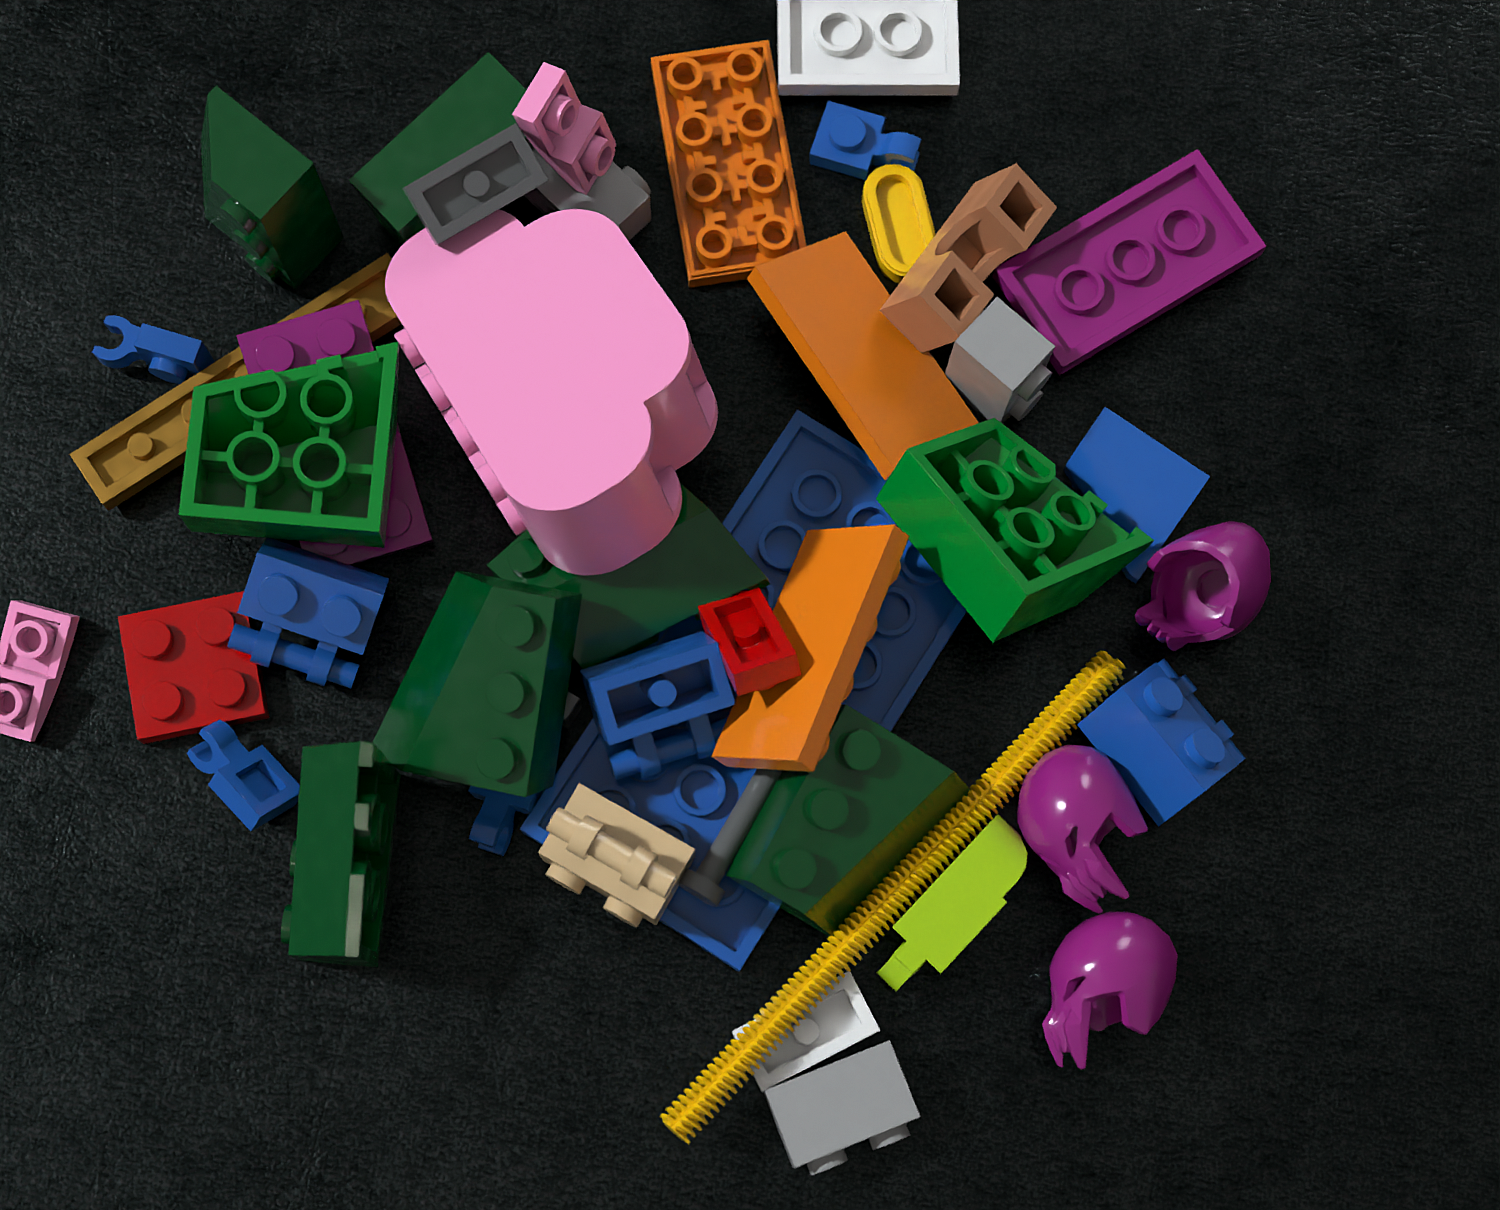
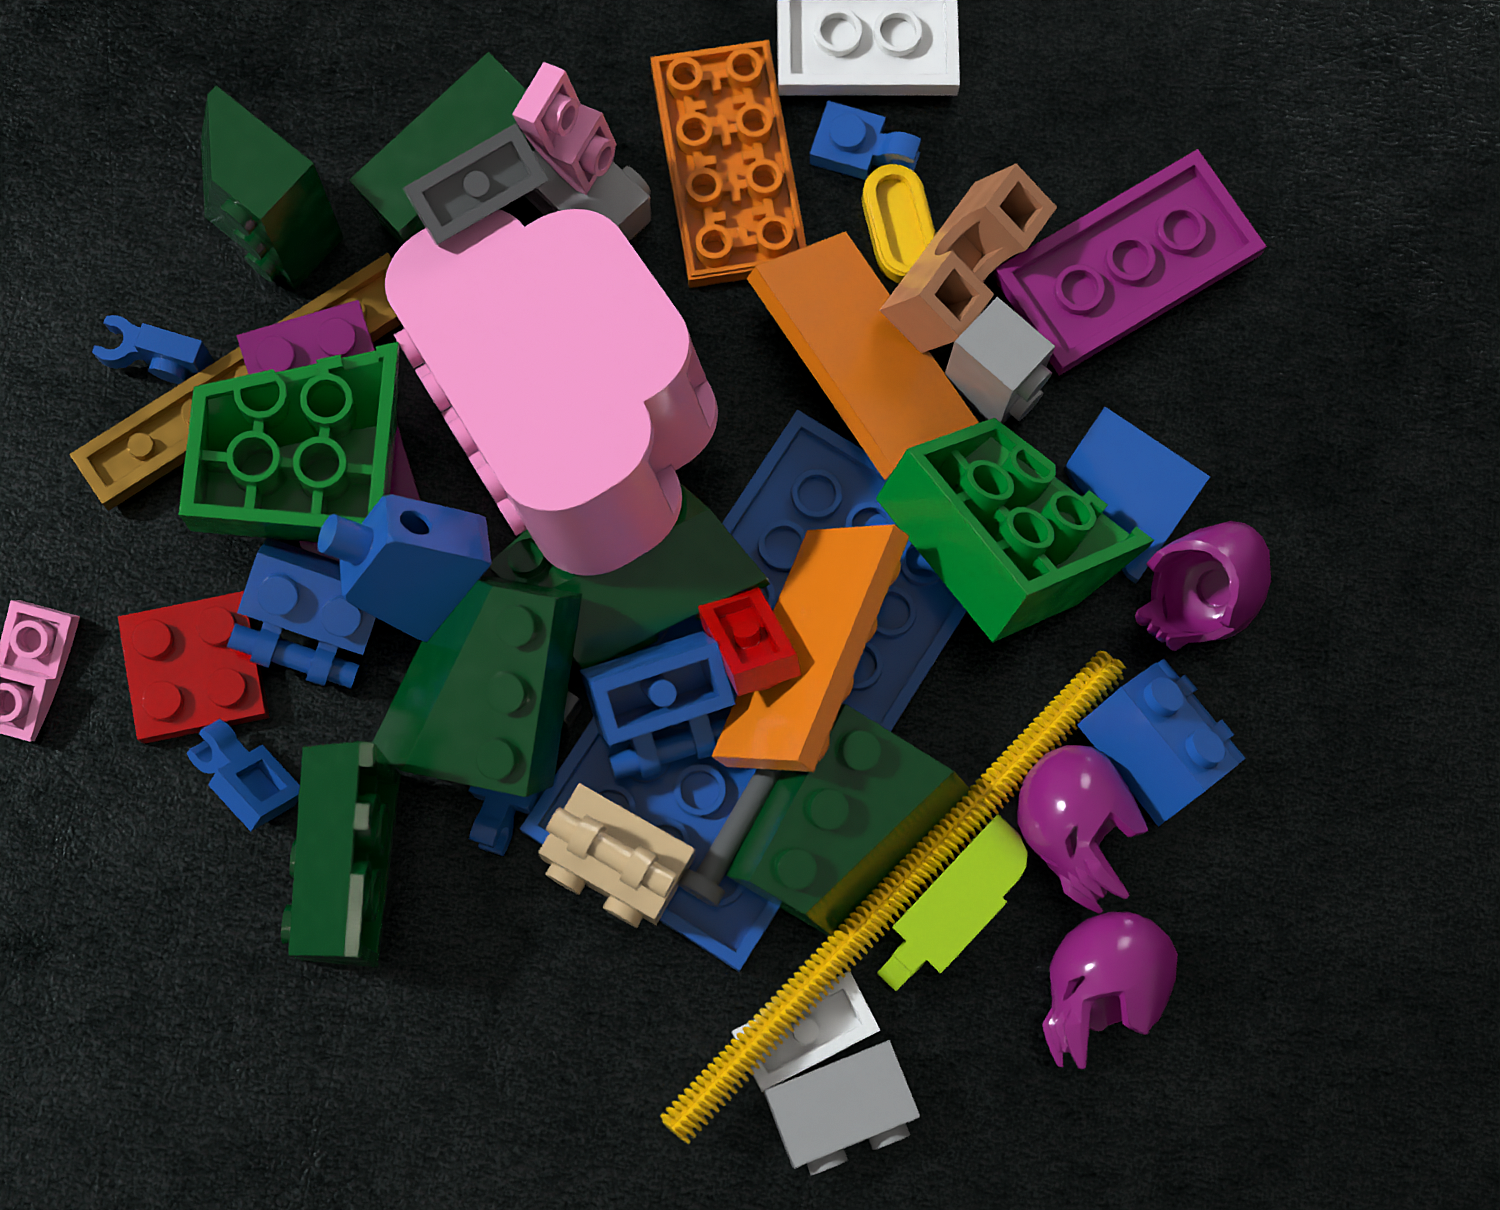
none -> blue torso [318,494,492,642]

